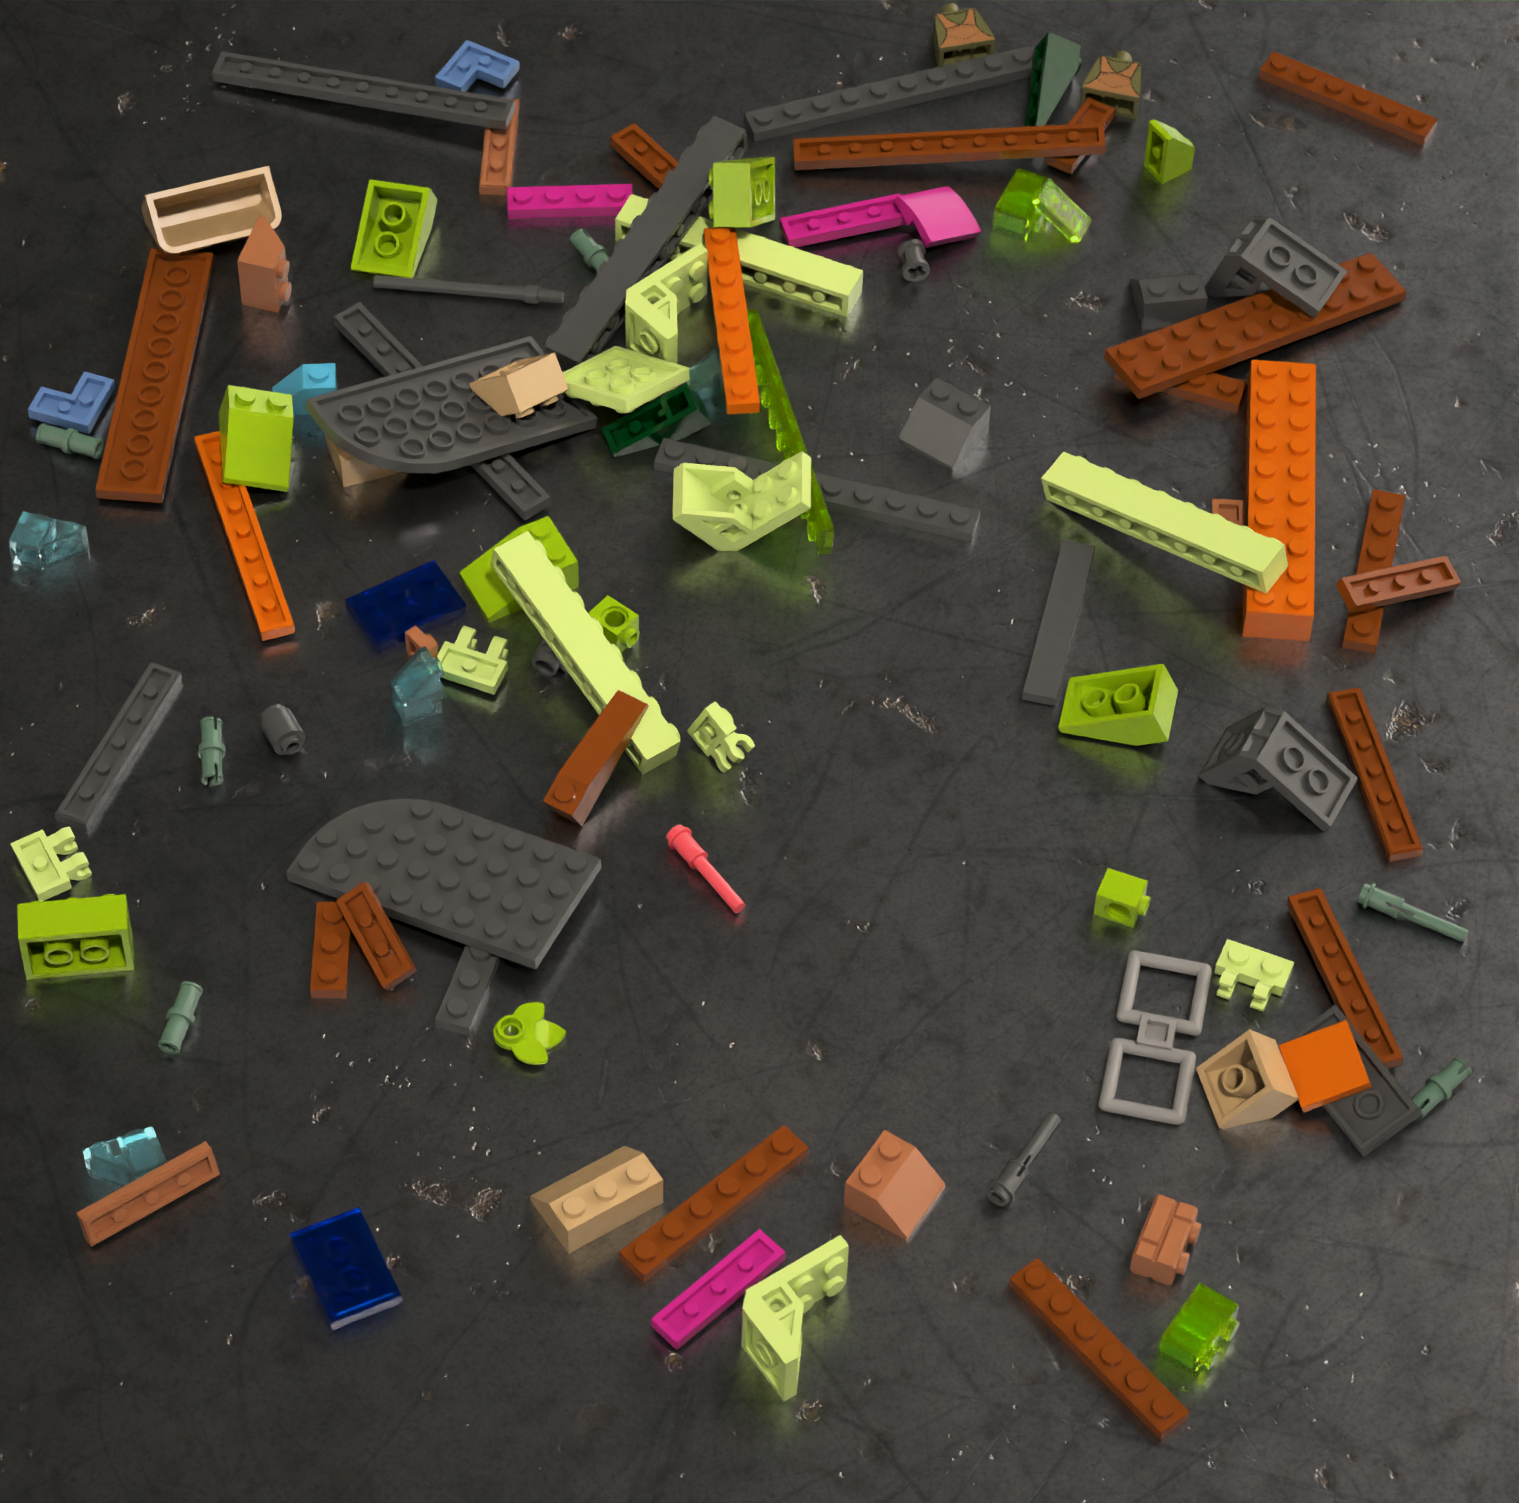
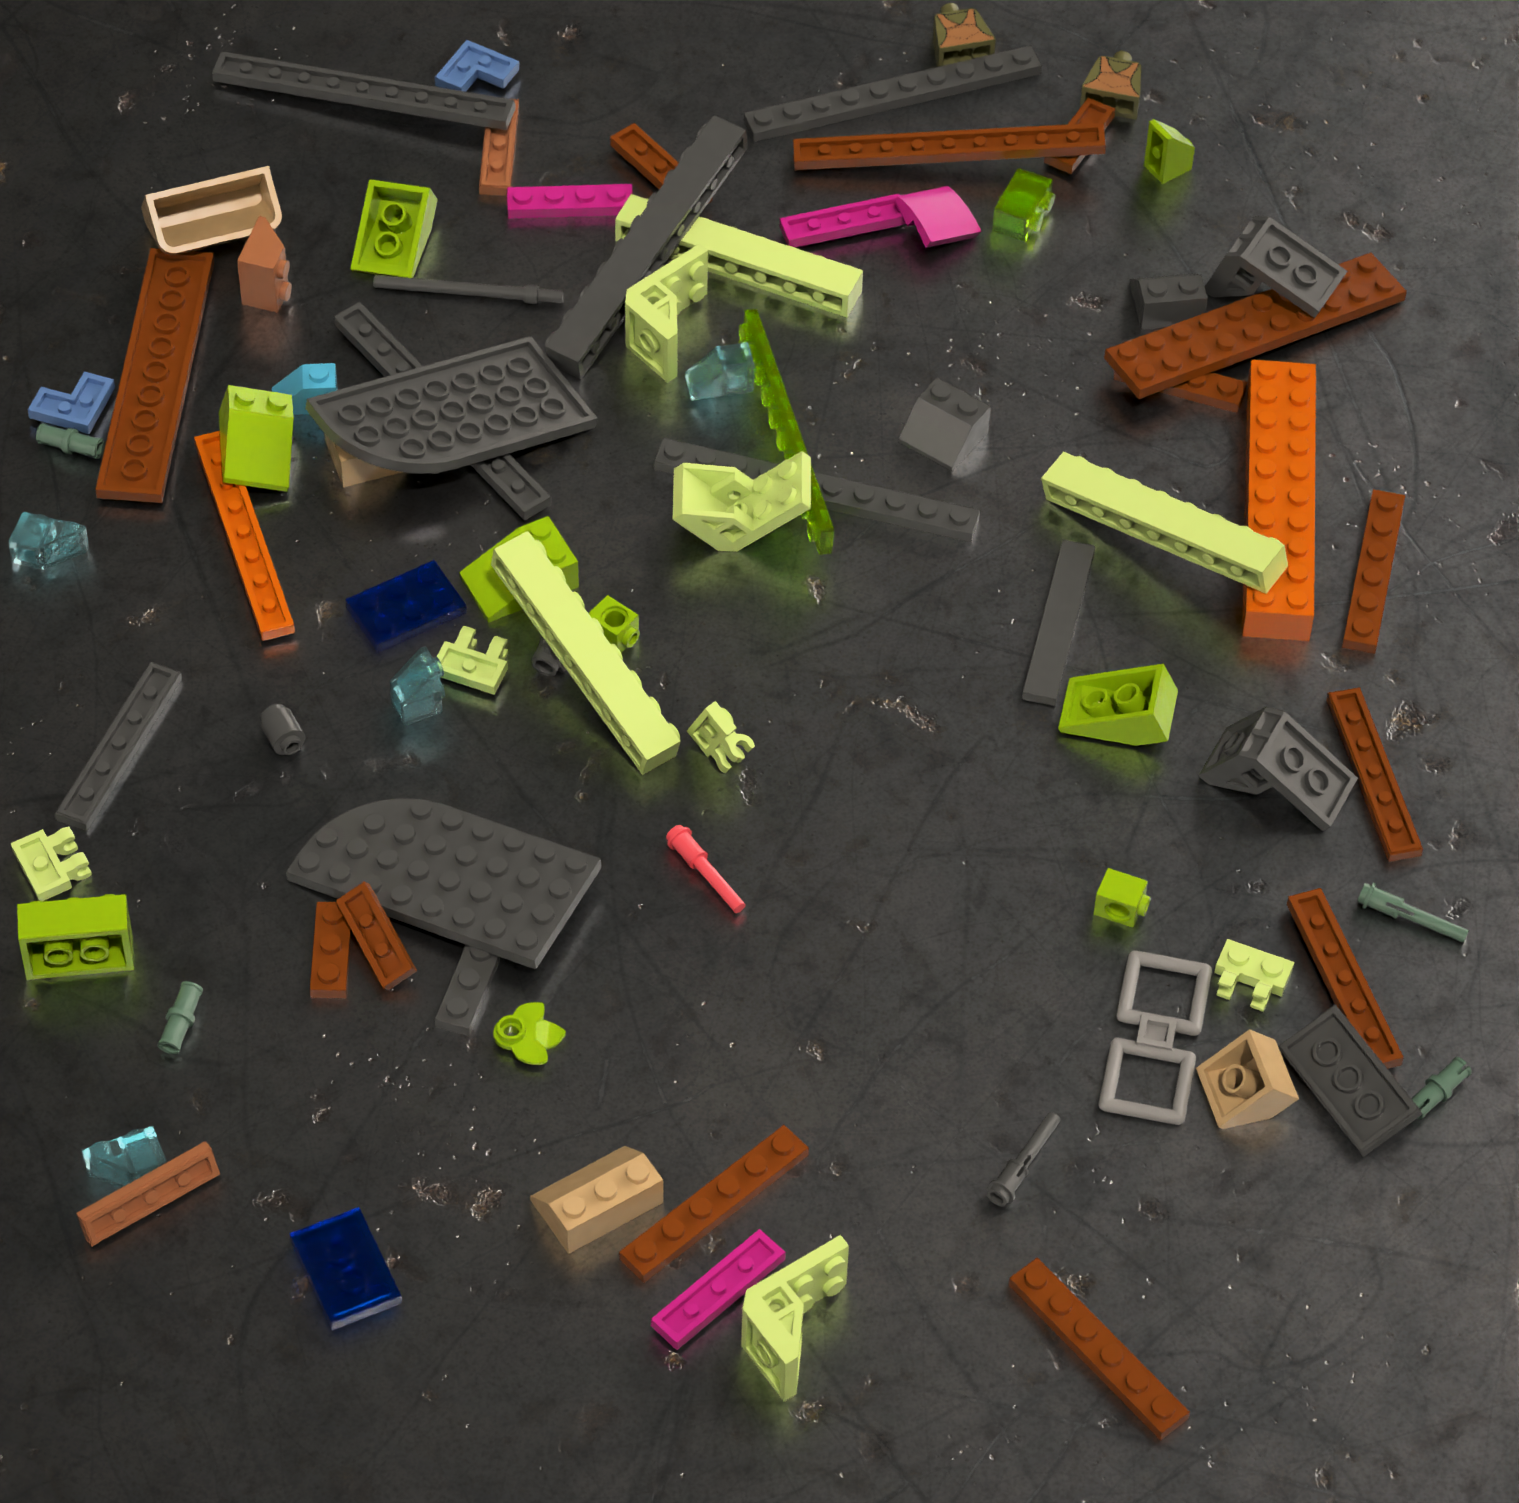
sand green pin [198,716,226,786] -> none
nougat plate [405,625,439,673] -> none
tan slope [469,353,568,418] -> none
dark orange slope [543,690,649,826] -> none
yellowish green plate [562,346,690,414] -> none
sand green pin [570,228,609,271] -> none
dark green slope [602,383,712,457] -> none
orange plate [704,227,760,415] -> none
lime slope [709,157,775,228] -> none
nougat slope [844,1130,945,1241] -> none
dark grey bush [897,239,930,282] -> none
dark green slope [1024,32,1082,127] -> none
clear neon green tile [1030,178,1092,244] -> none
nougat brick [1130,1194,1202,1286] -> none
clear neon green brick [1158,1283,1240,1378] -> none
nougat plate [1211,499,1246,526] -> none
dark orange plate [1258,51,1438,146] -> none
orange tile [1279,1020,1372,1113] -> none
dark orange plate [1336,555,1461,613] -> none

